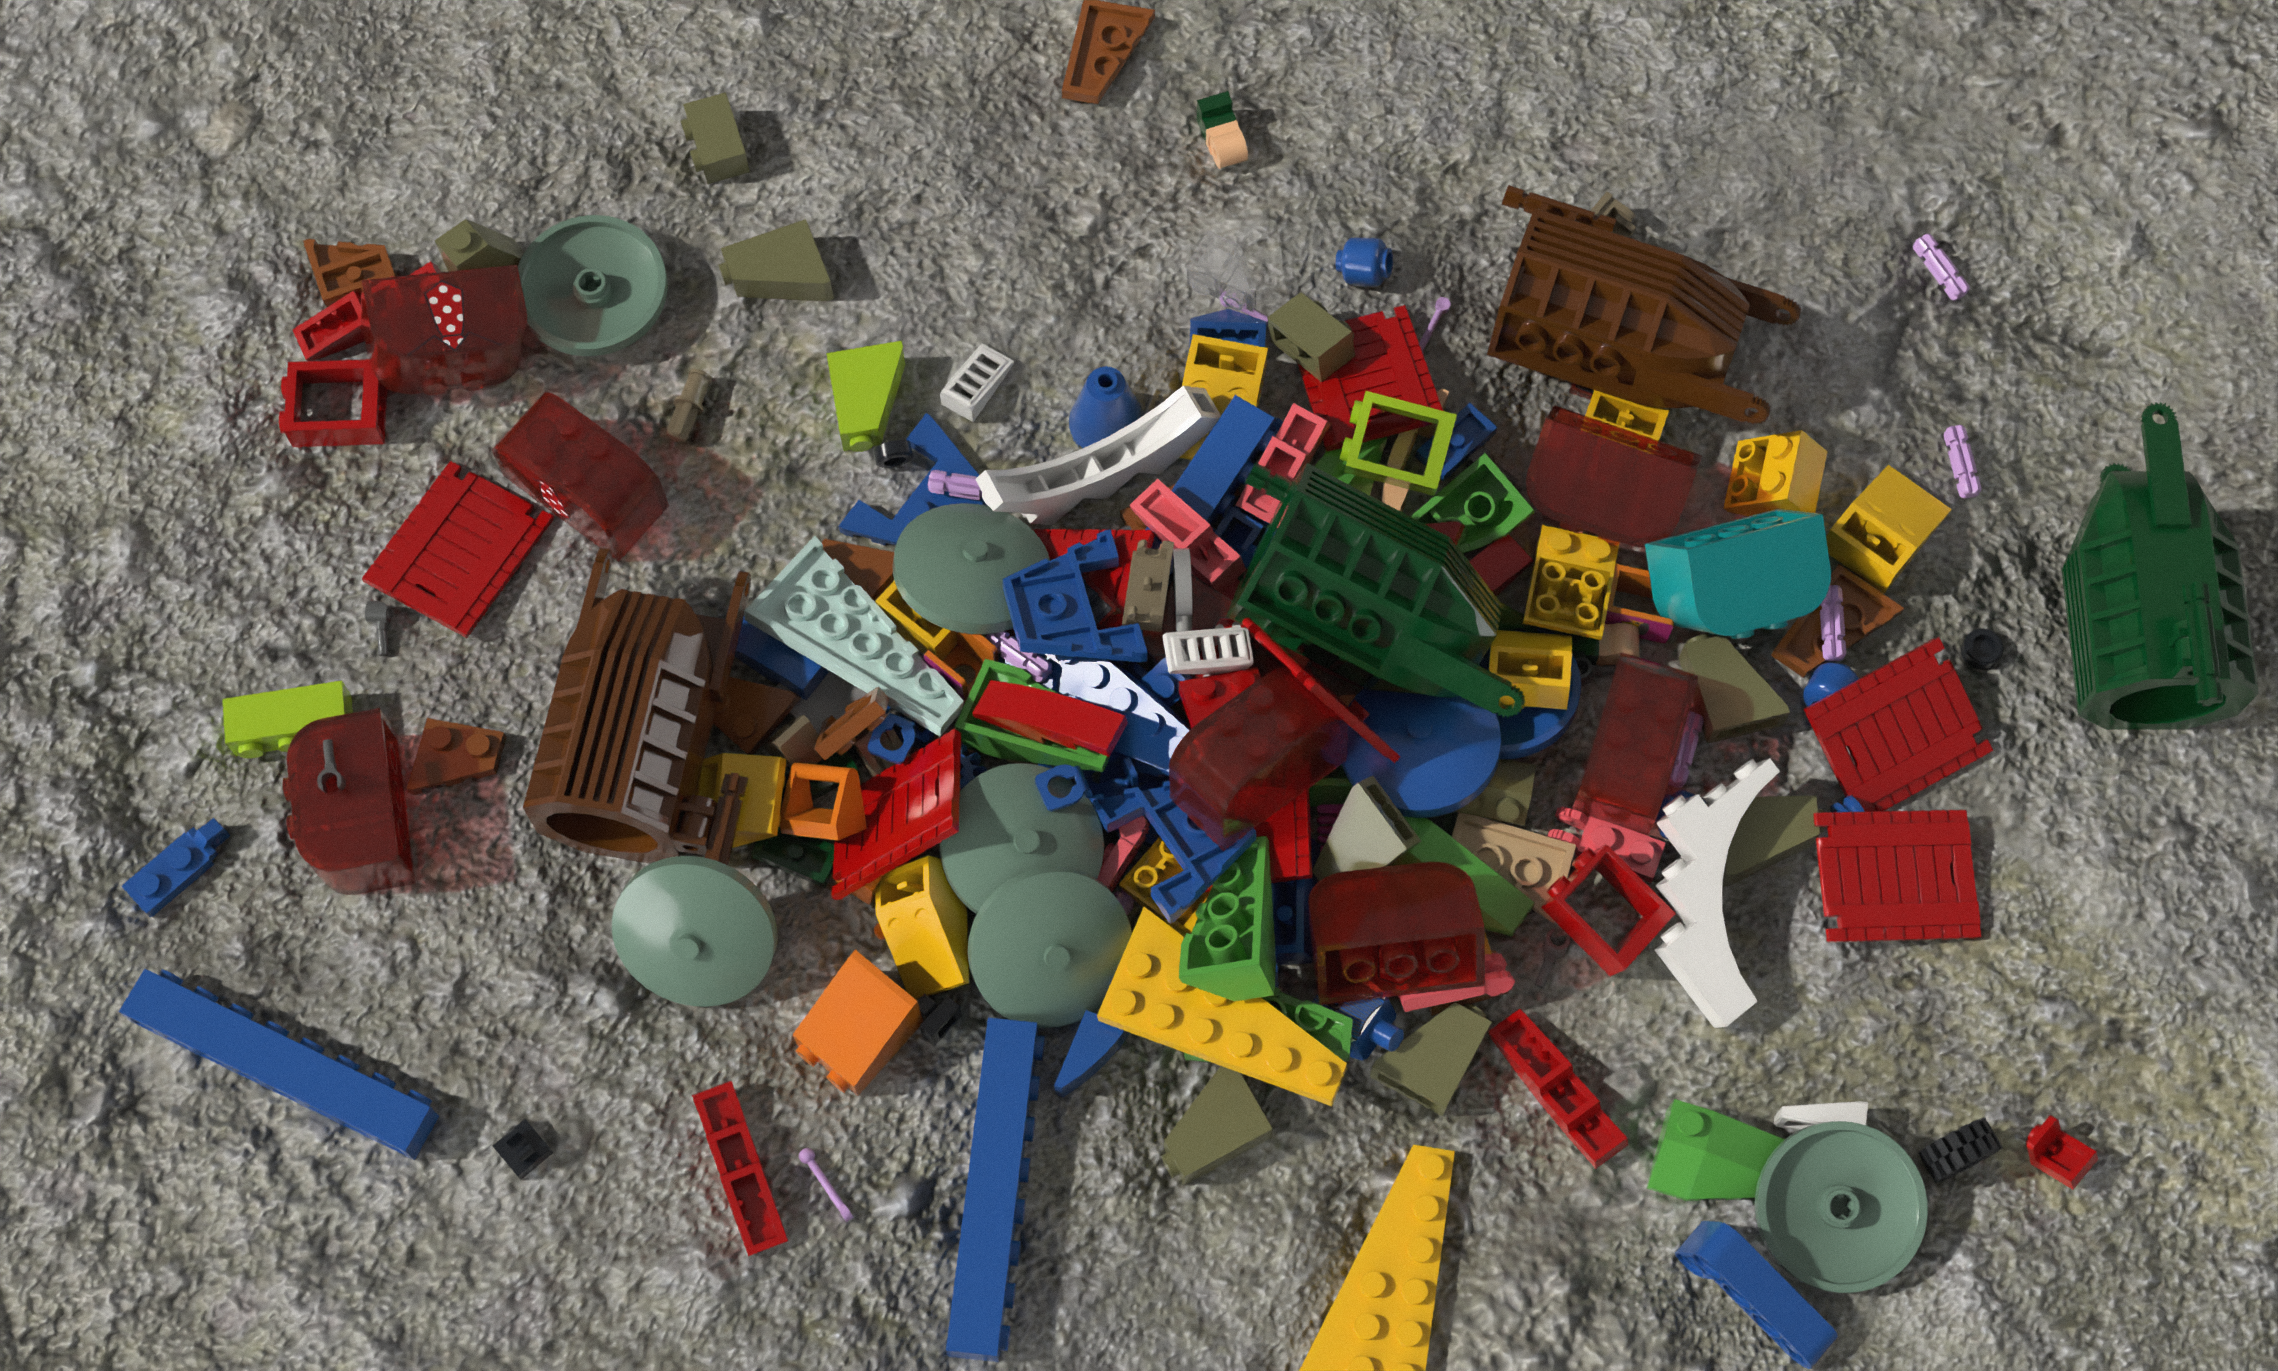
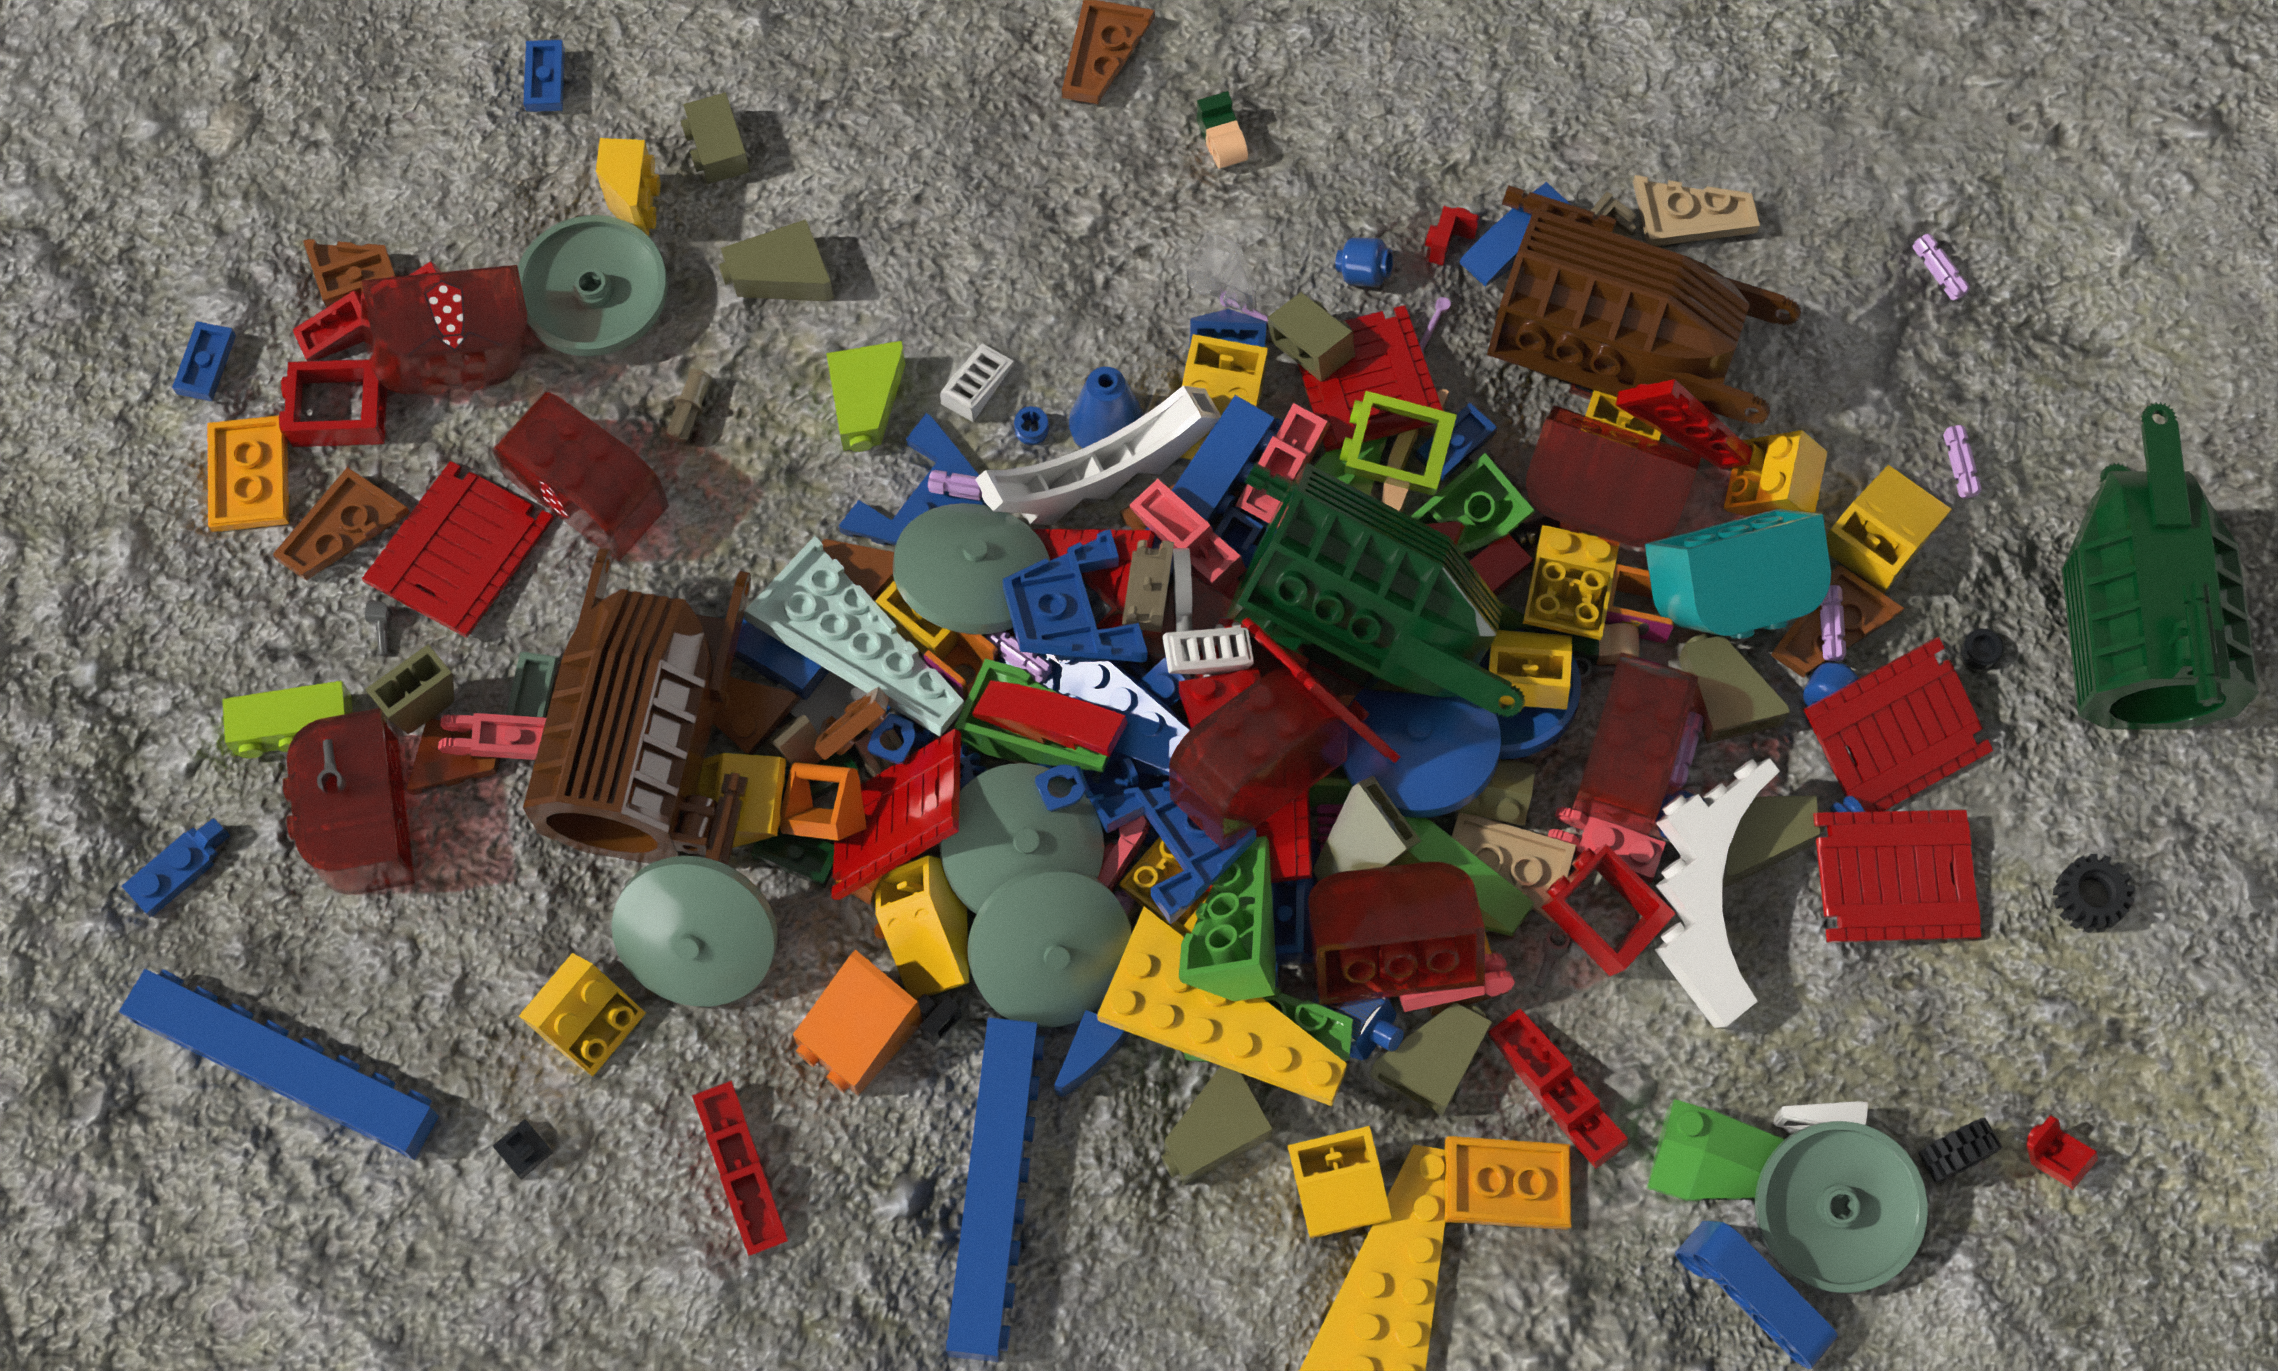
olive slope [434,219,525,310] -> none
lavender hinge [799,1148,854,1222] -> none
black tile [873,440,913,468] -> none
none -> blue plate [172,321,236,402]
none -> light orange tile [207,415,289,532]
none -> dark orange wing [272,467,410,581]
none -> olive torso [365,644,455,734]
none -> coral hinge [438,713,546,760]
none -> sand green tile [506,651,559,718]
none -> yellow slope [519,953,646,1077]
none -> blue plate [523,40,565,112]
none -> yellow slope [596,138,661,236]
none -> blue bush [1014,406,1049,445]
none -> yellow slope [1287,1126,1392,1239]
none -> red bracket [1425,206,1479,266]
none -> light orange tile [1445,1136,1571,1230]
none -> blue slope [1459,182,1571,287]
none -> black pin [1510,512,1562,551]
none -> red wing [1615,379,1753,469]
none -> tan wing [1633,175,1760,246]
none -> black tyre [2053,854,2135,933]

